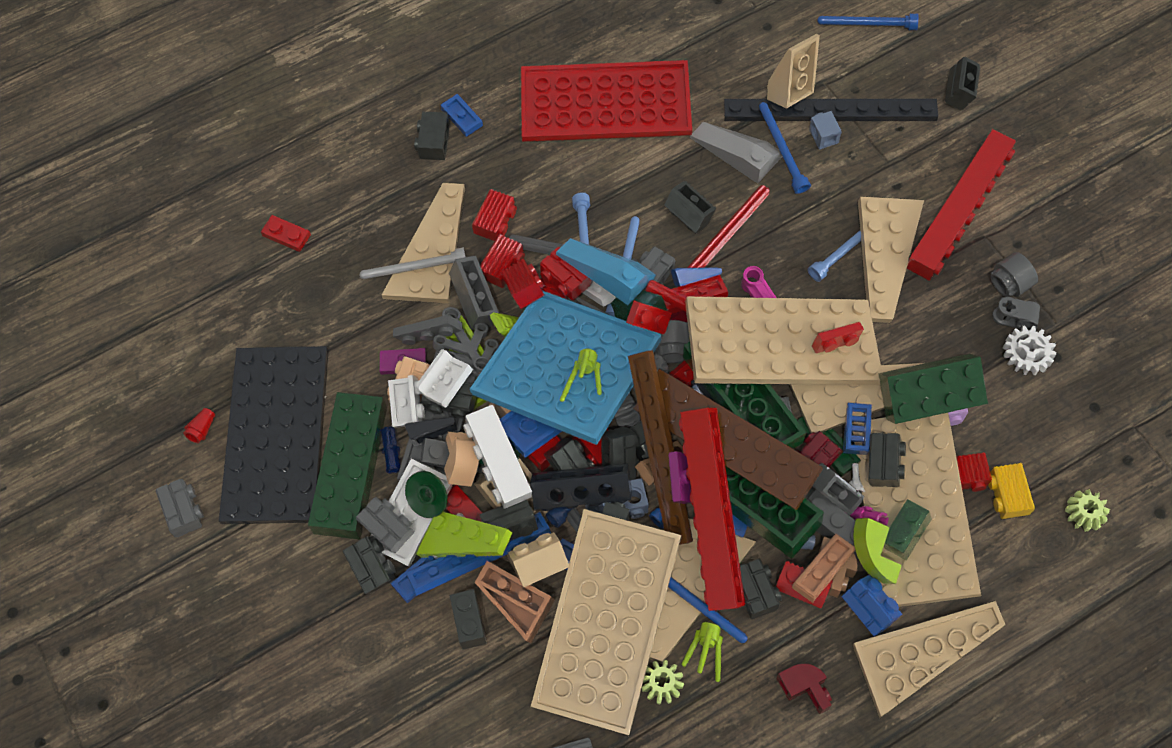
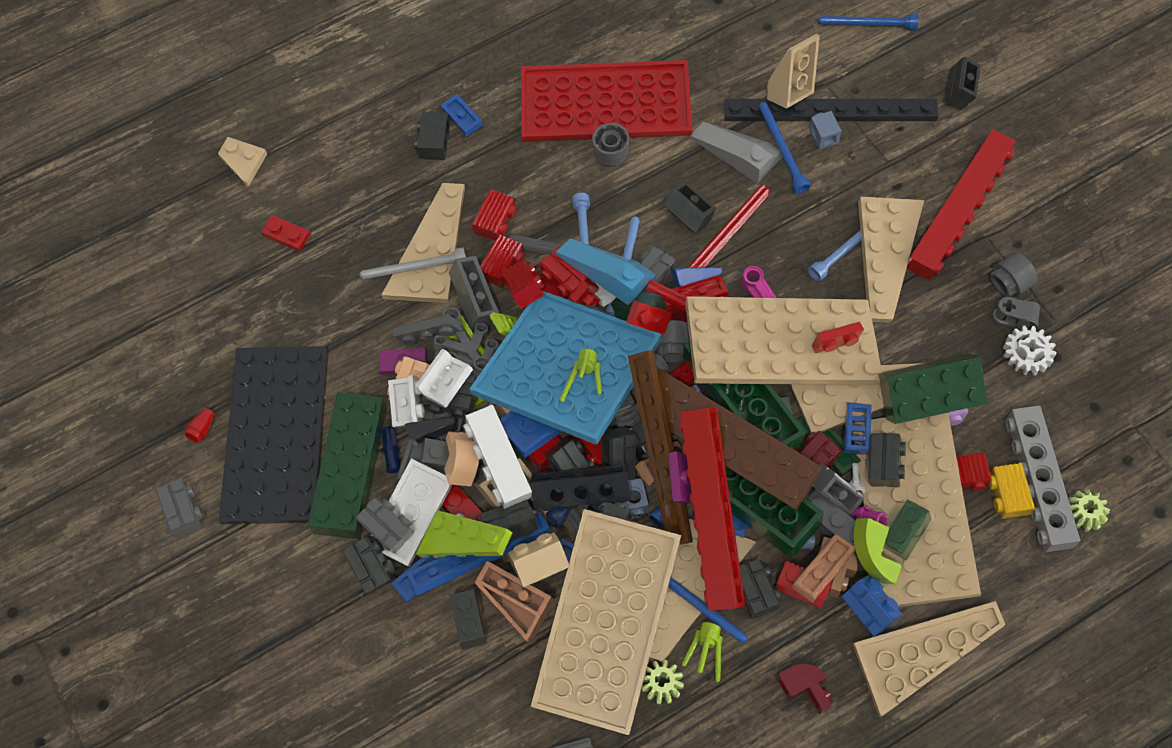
dark green dish [405,471,447,518] -> none
none -> tan wing [218,137,267,187]
none -> red tile [569,280,601,307]
none -> dark grey piece [592,123,630,166]
none -> light grey brick [1005,406,1080,552]

